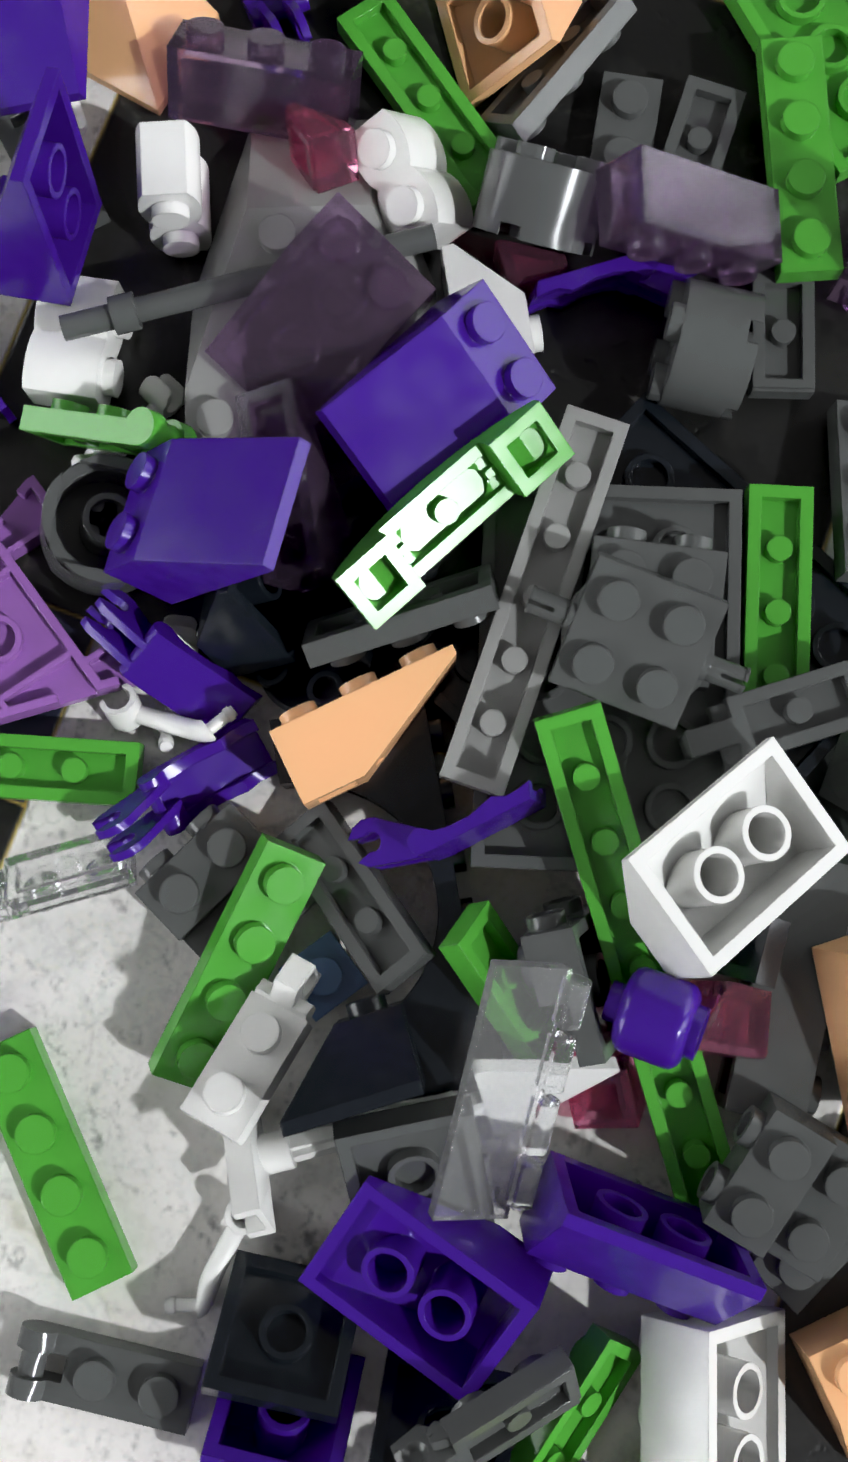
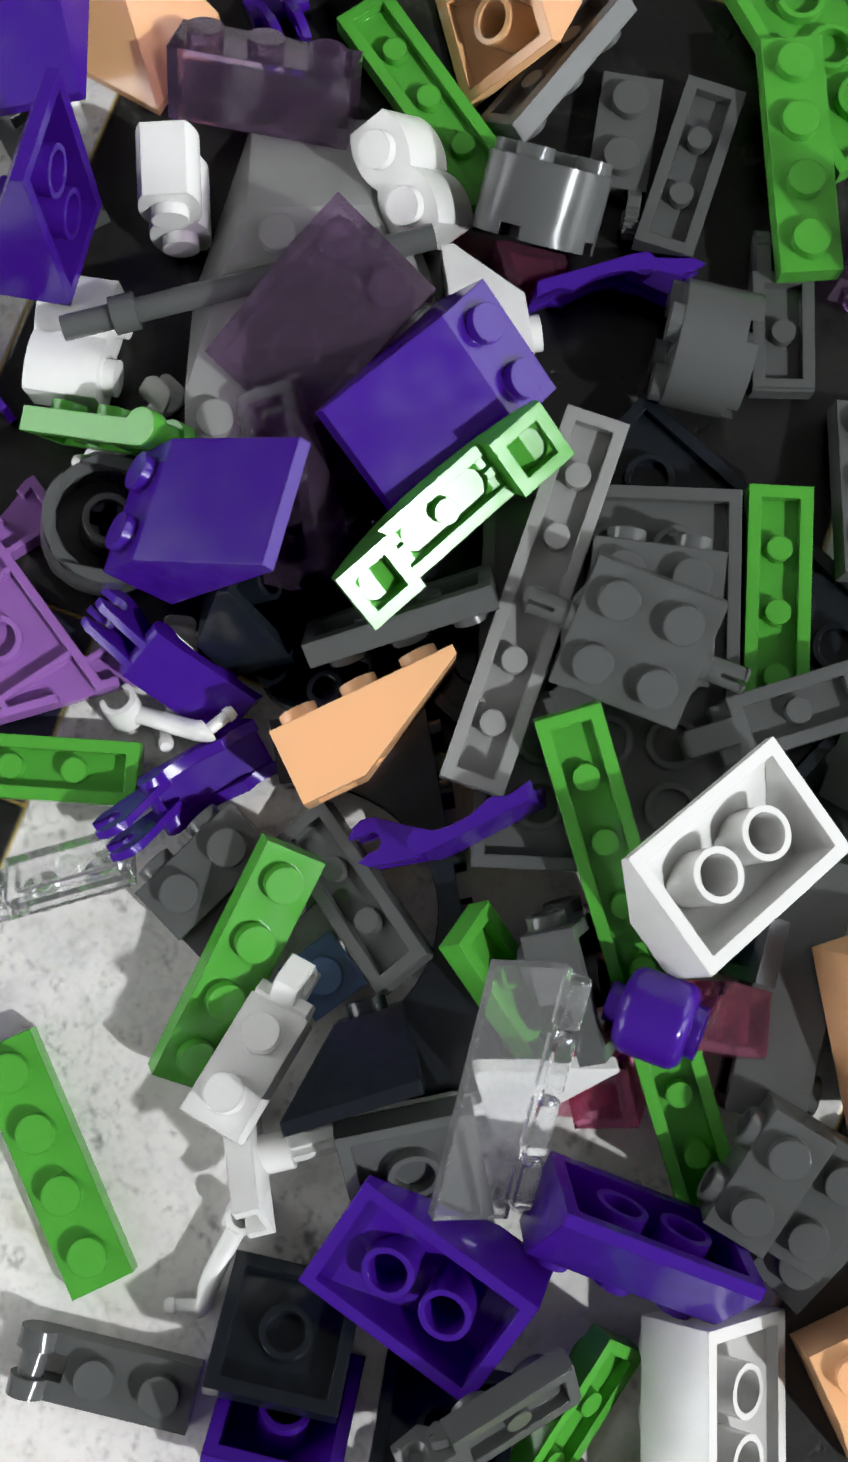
clear pink slope [285,103,359,194] -> none
clear purple brick [596,144,783,286] -> none

